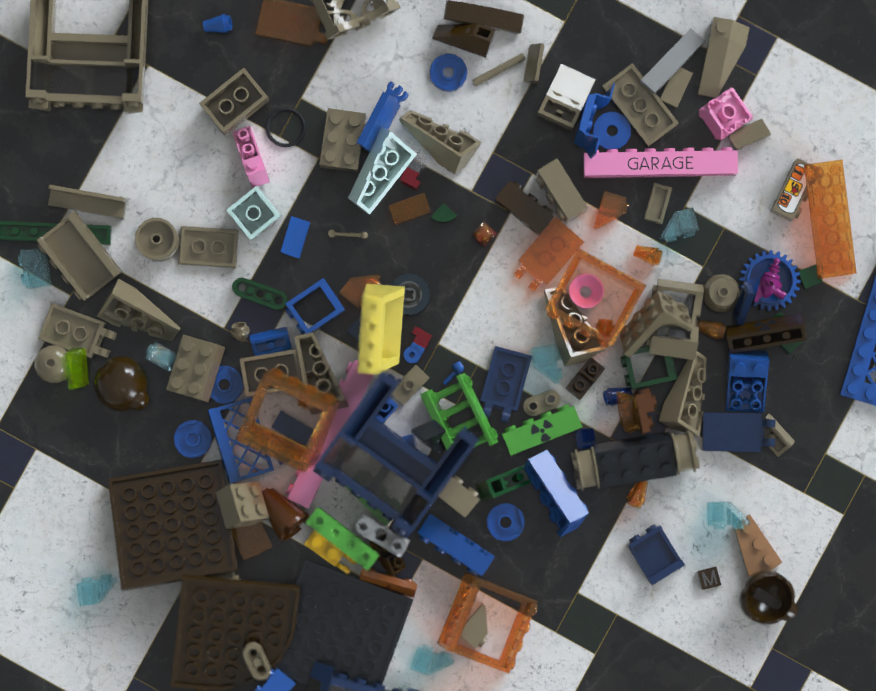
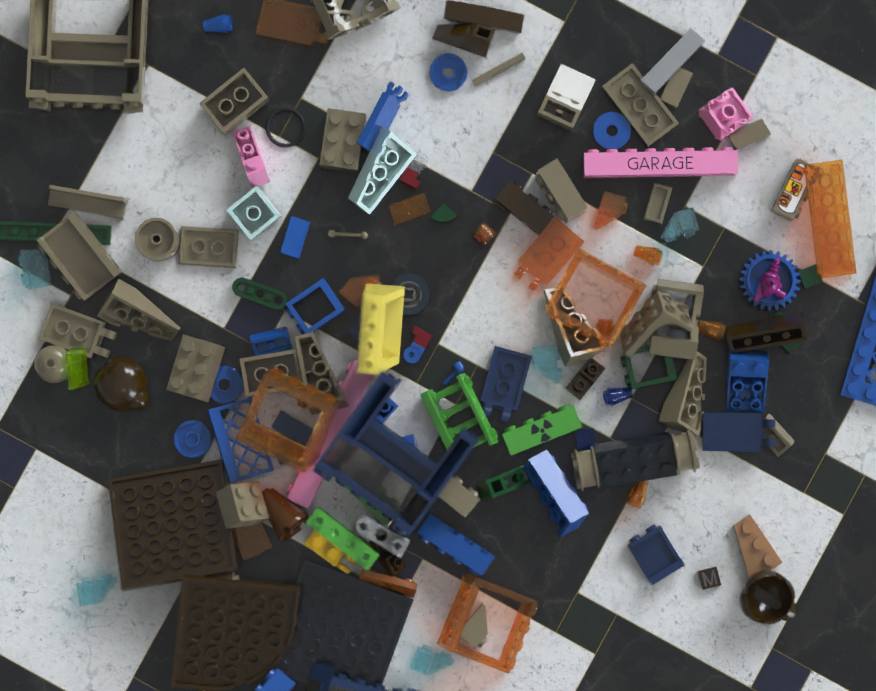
clear light blue slope [145,342,177,372] -> none
dark tan plate [230,322,250,343] -> none
dark tan plate [243,642,271,680] -> none
dark tan plate [392,365,429,405] -> none
dark tan wedge [399,110,481,174] -> none
black slope [411,420,446,454] -> none
blue tile [487,503,525,542] -> none
dark tan slope [523,43,545,84] -> none
dark tan plate [523,390,561,416] -> none
bright pink piece [569,274,604,309] -> none
blue piece [574,83,615,159] -> none
clear orange slope [616,391,640,433] -> none
reddish brown plate [633,389,657,434] -> none
dark tan wedge [698,17,749,98] -> none
dark tan cone [703,274,741,312] -> none
clear light blue slope [707,502,750,529] -> none
dark blue tile [733,282,755,325] -> none

